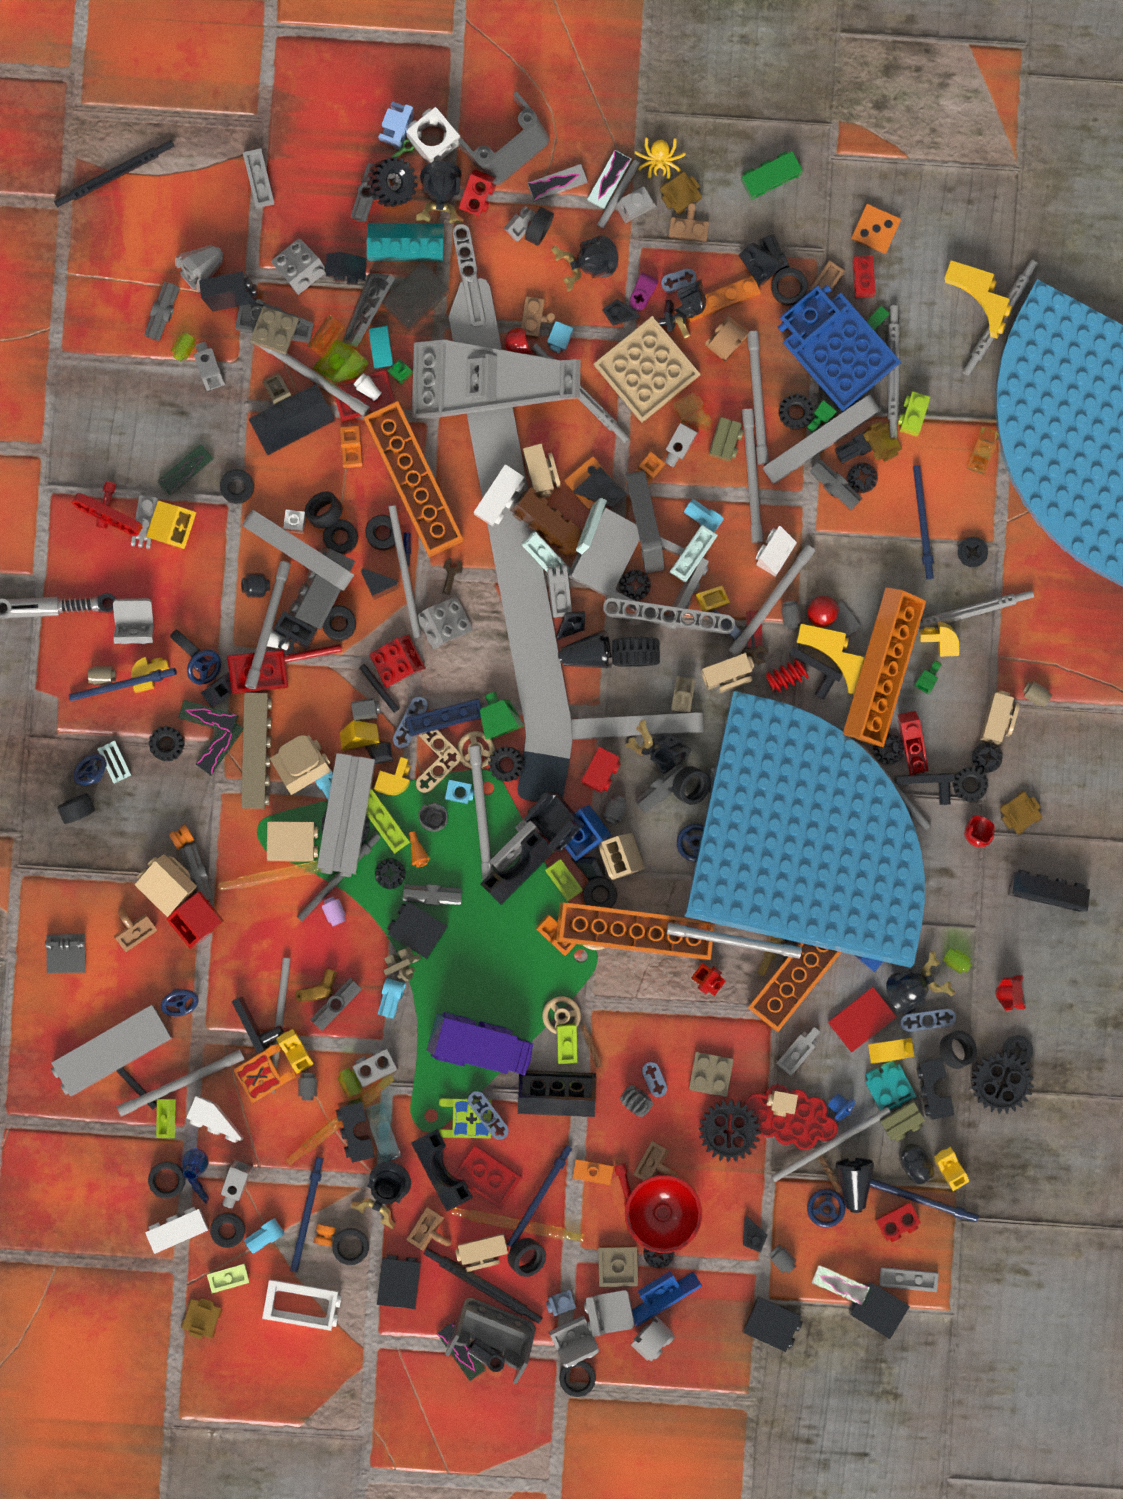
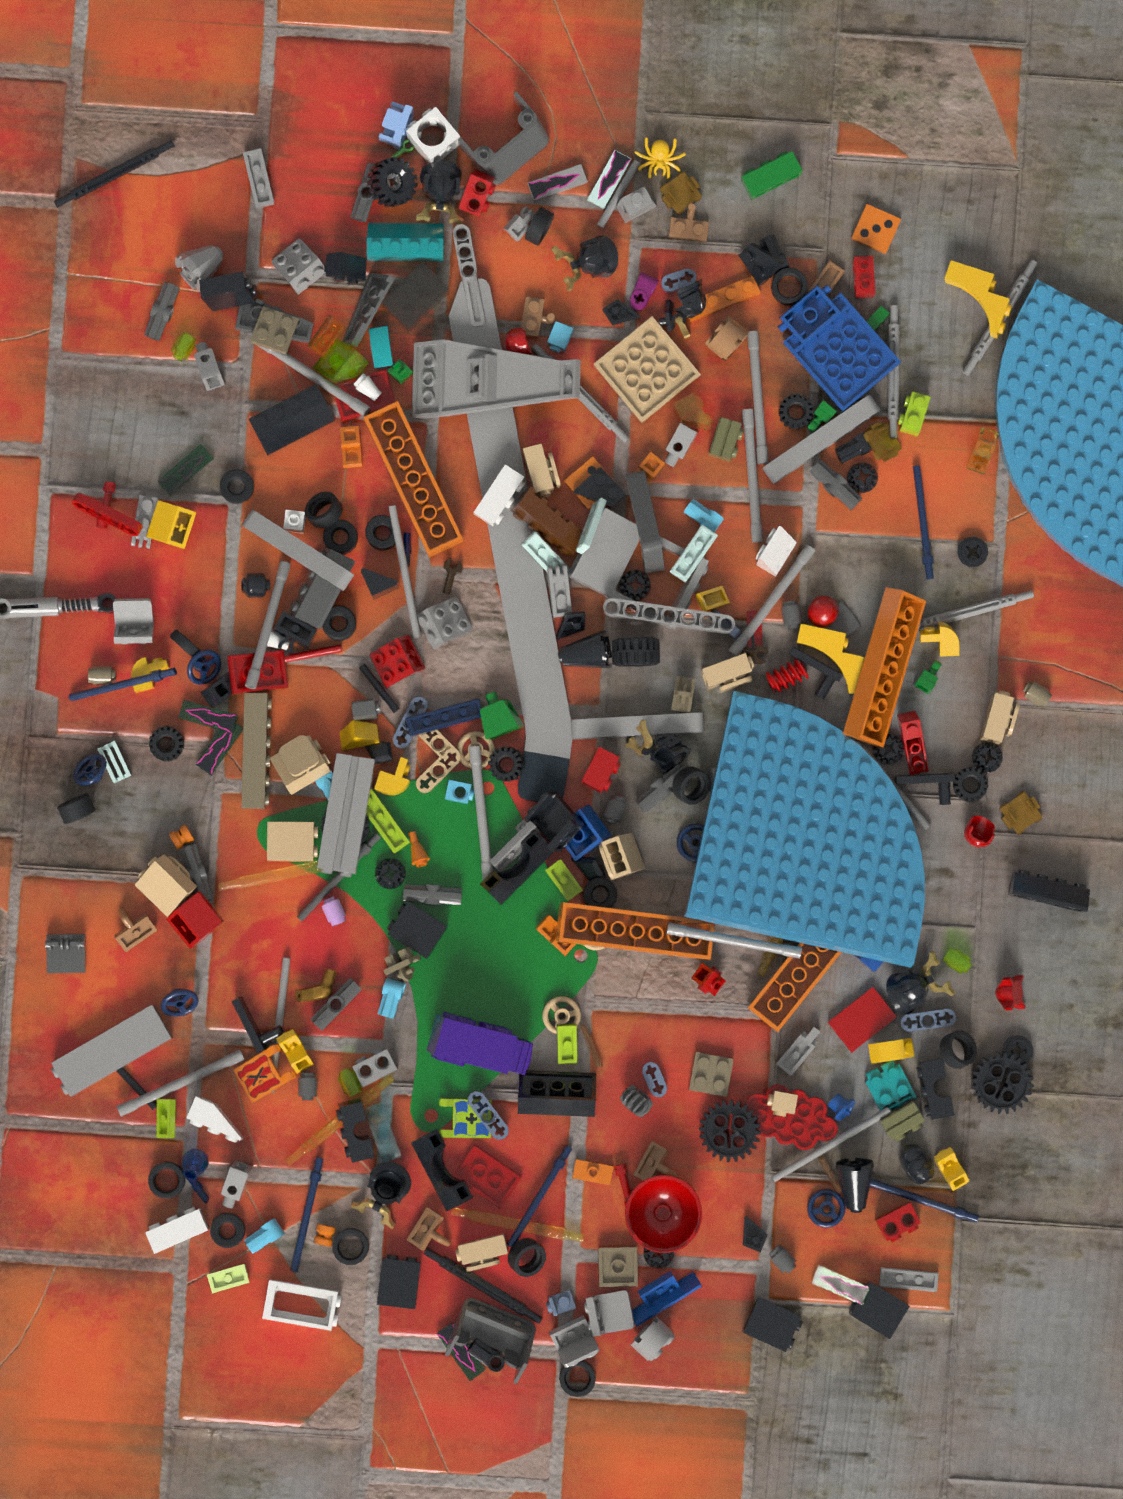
pearl gold piece [181,1298,223,1339] -> none
dark tan slope [262,373,292,405] -> none
dark grey hair [419,802,448,832] -> none

